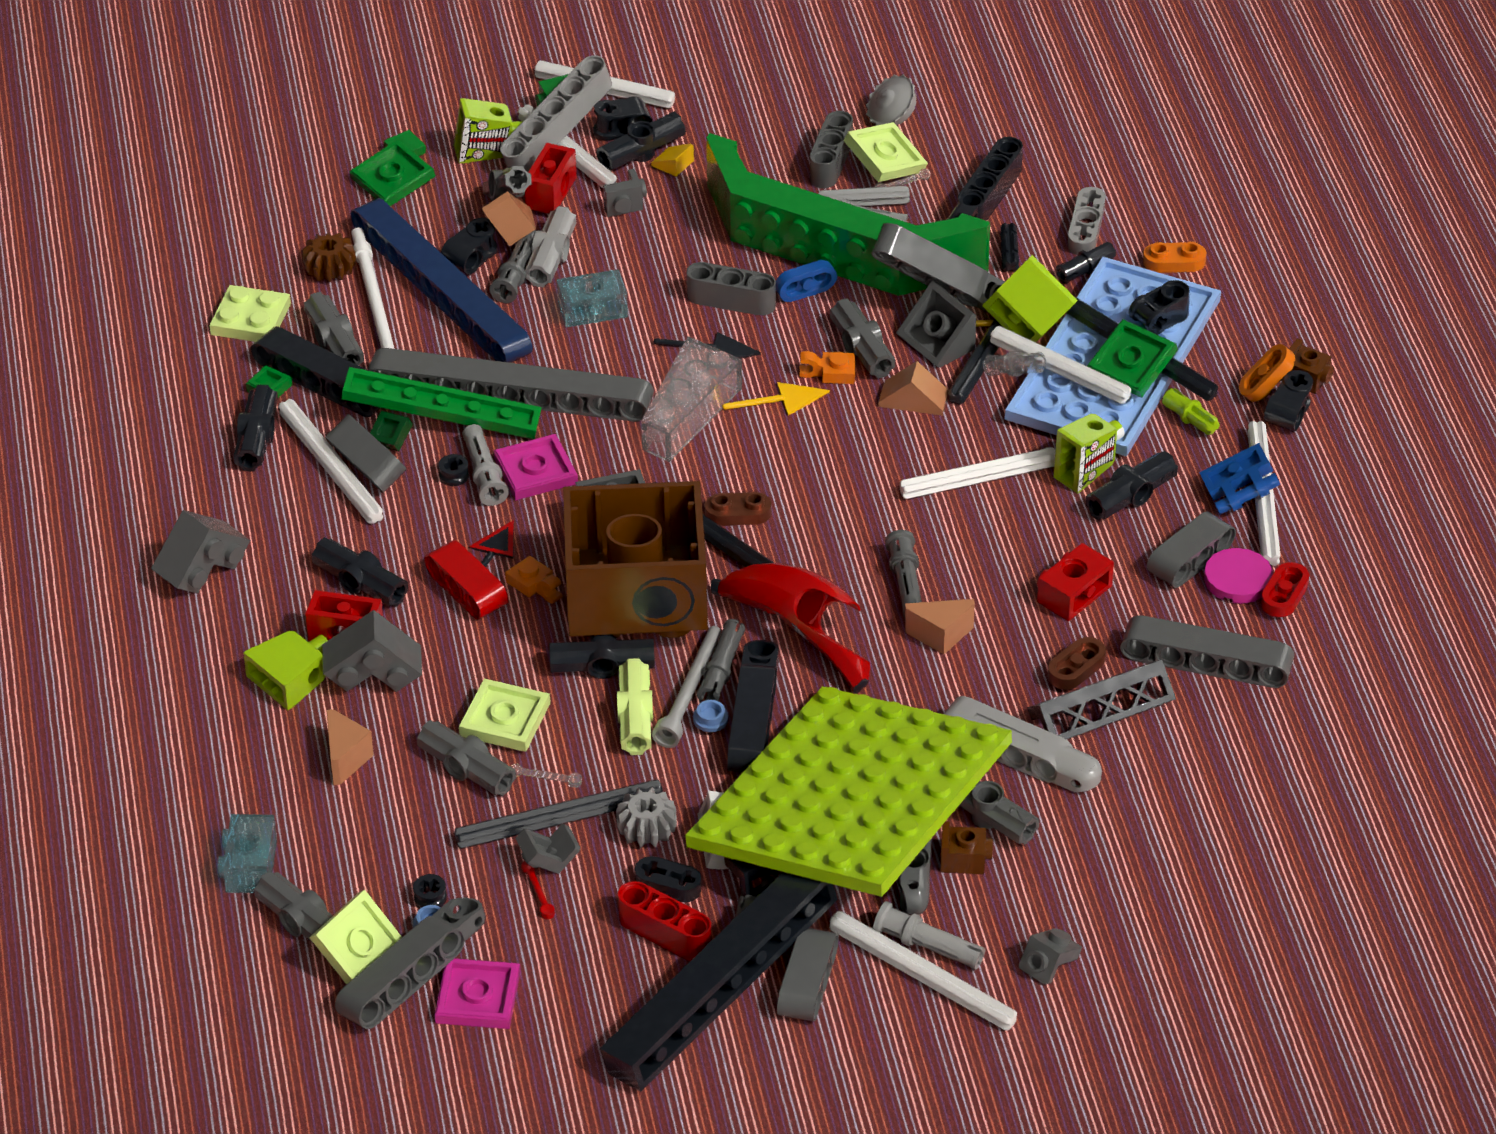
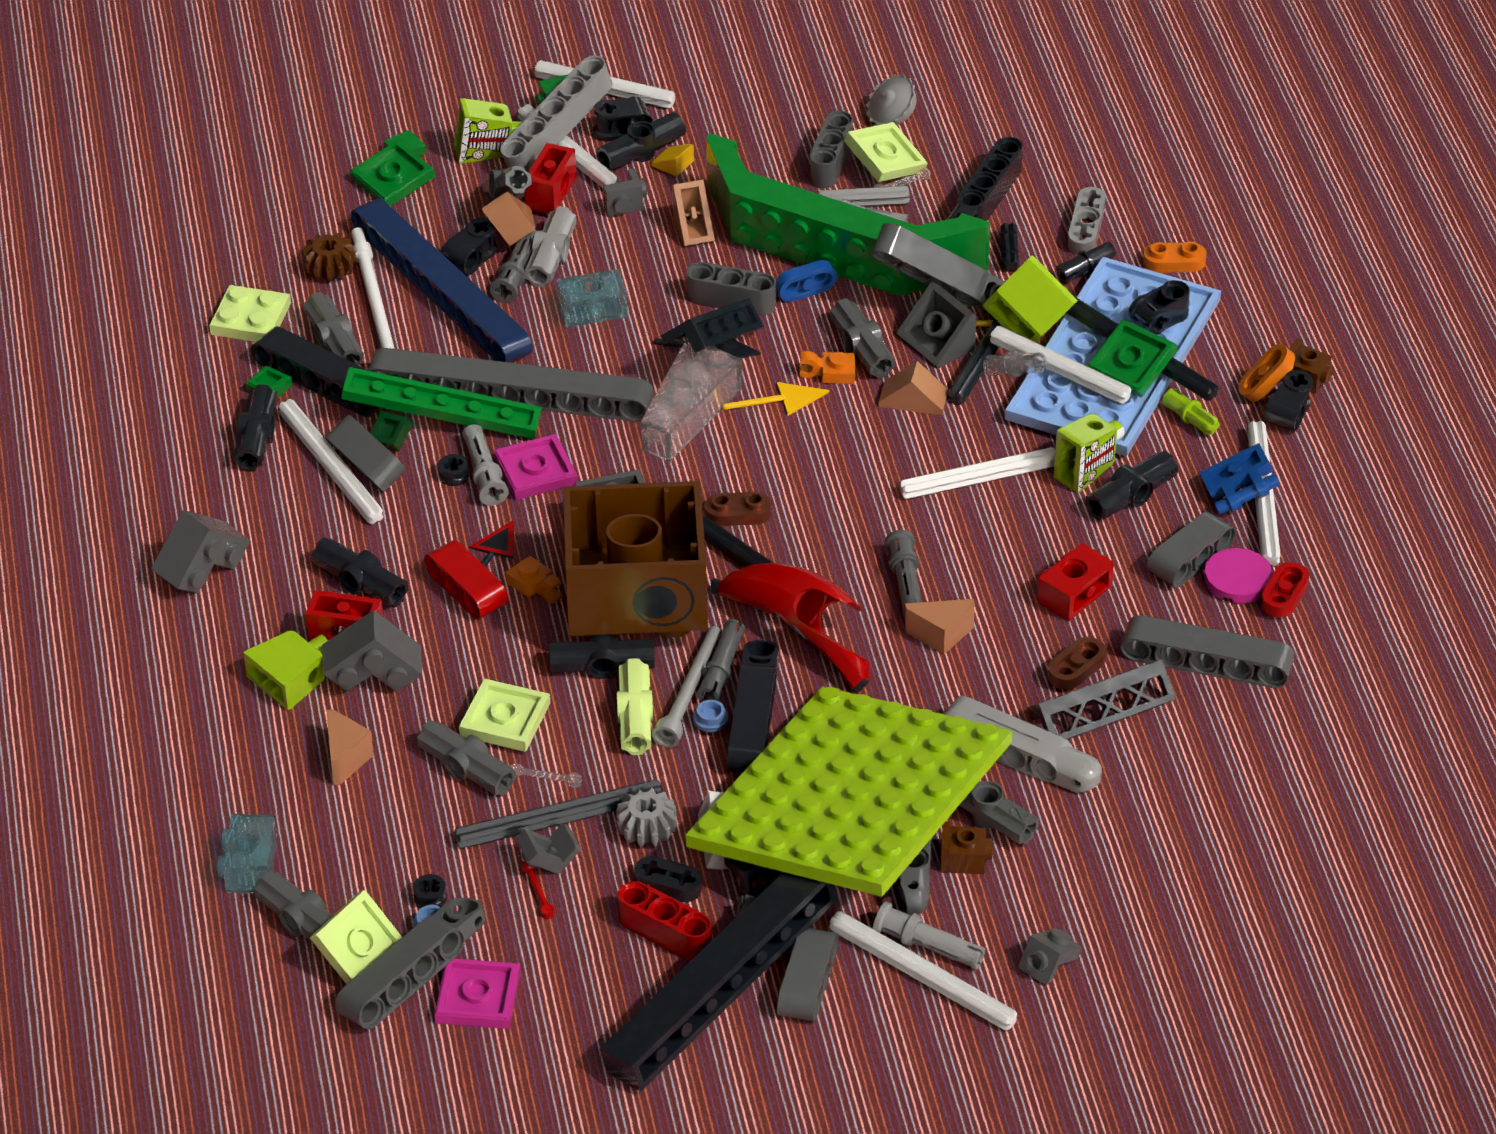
none -> black fence [660,298,764,353]
none -> nougat slope [672,180,715,246]

